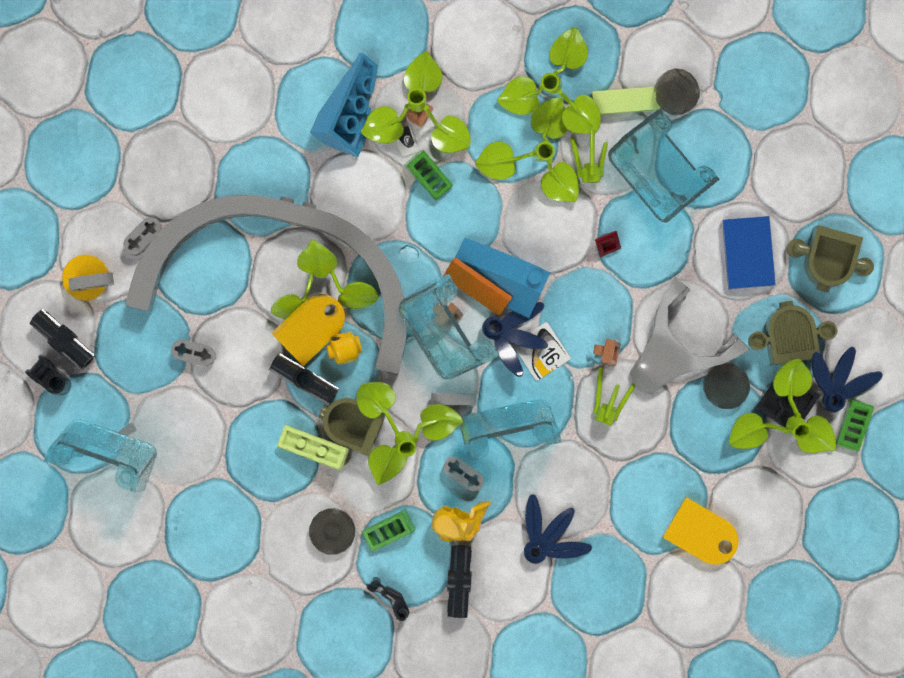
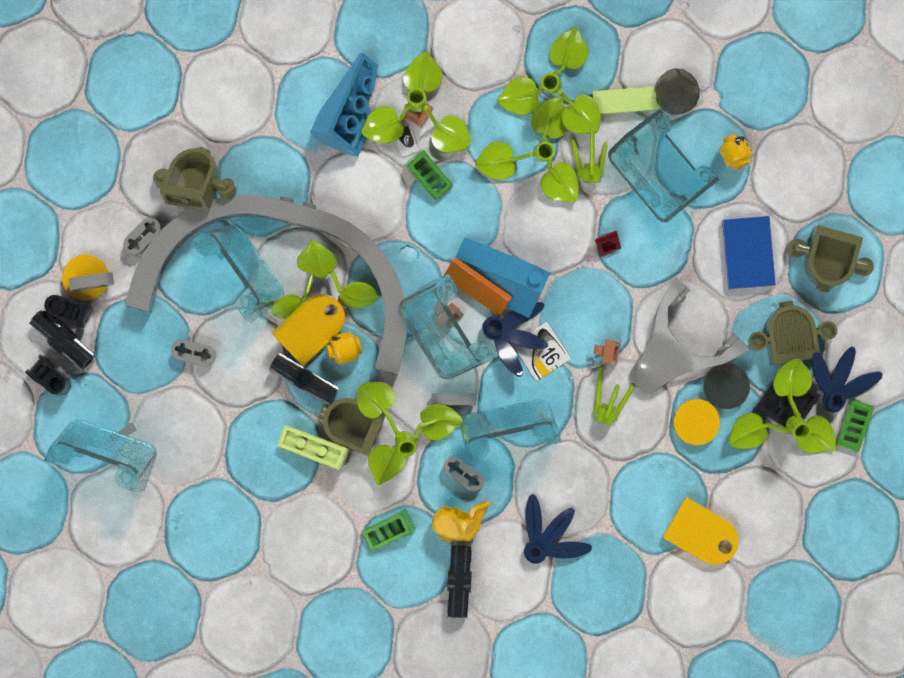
clear smoke tile [309,508,356,555] -> none
black arm [367,577,410,621] -> none
none -> black piece [44,295,93,328]
none -> olive piece [153,147,237,211]
none -> clear light blue windscreen [190,225,284,323]
none -> yellow tile [673,399,720,445]
none -> yellow head [719,134,753,170]

